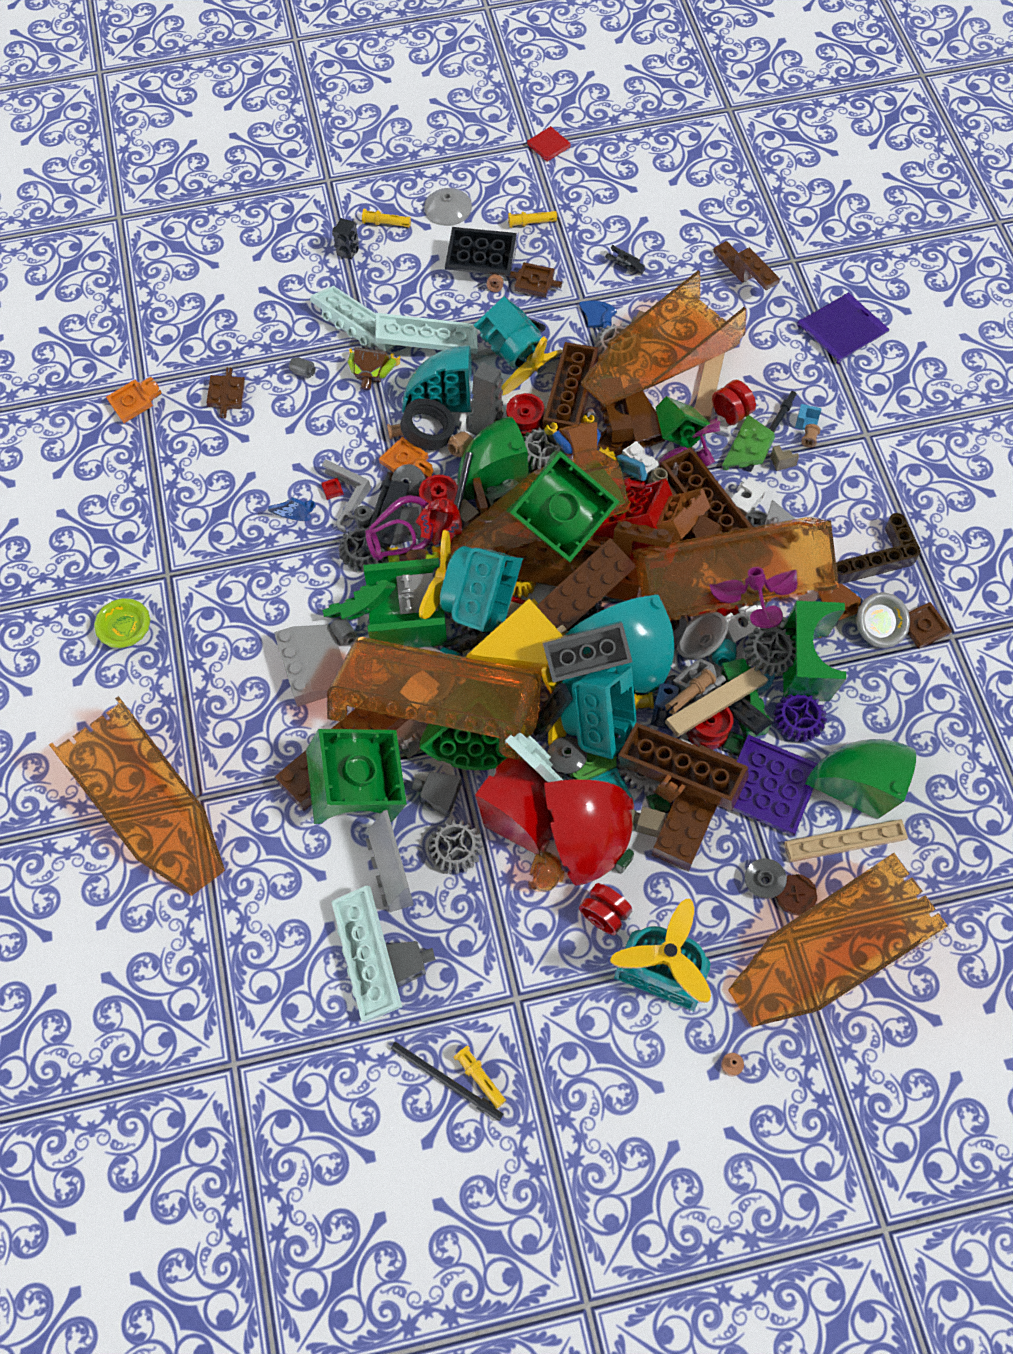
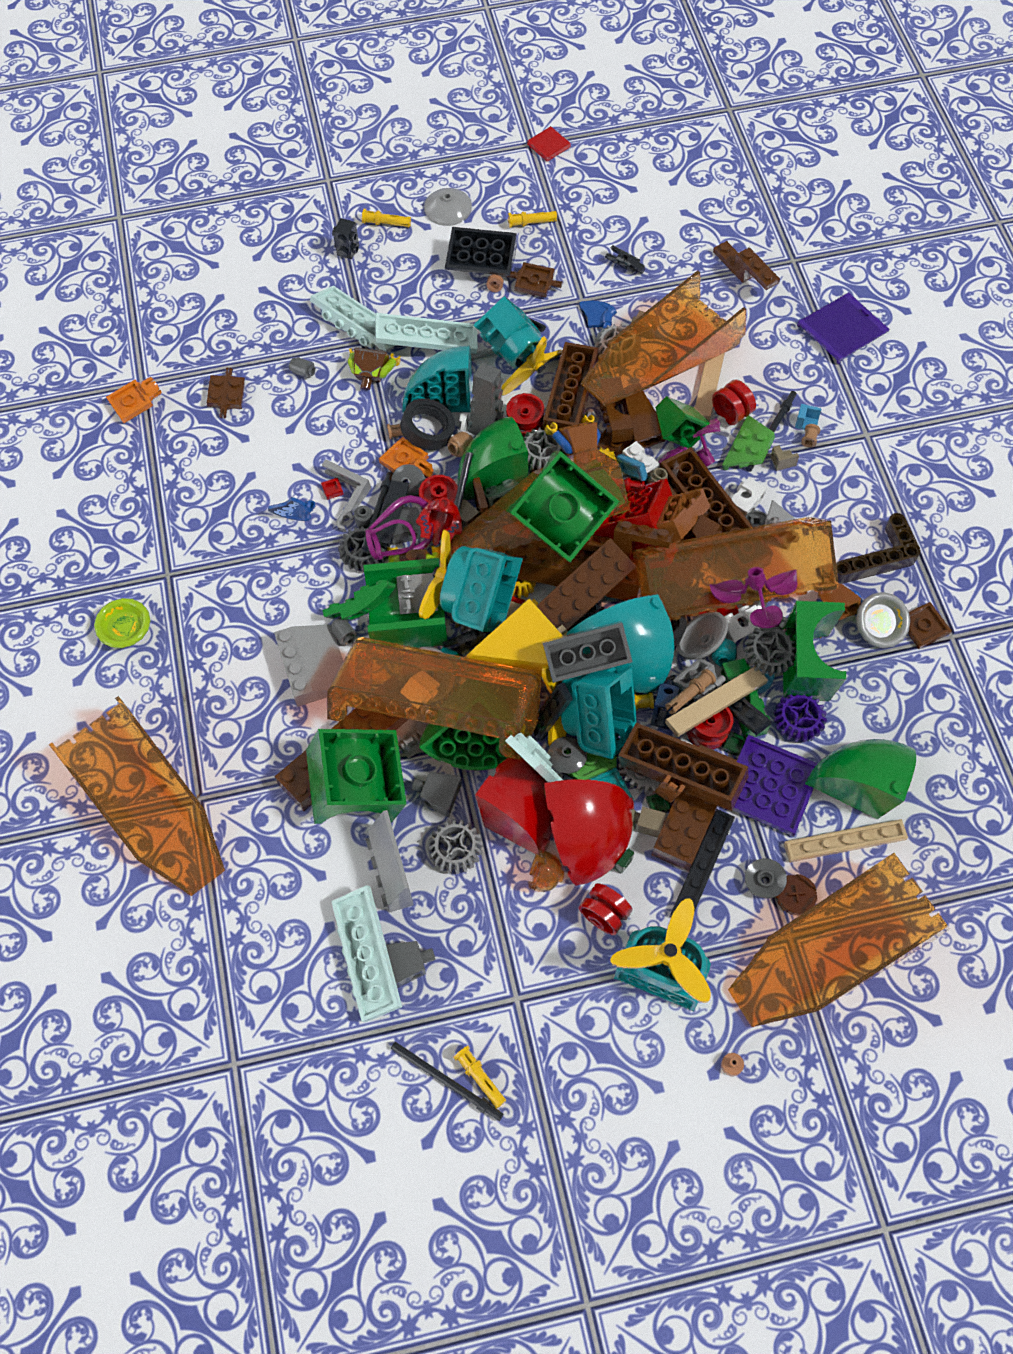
none -> black tile [670,809,735,917]

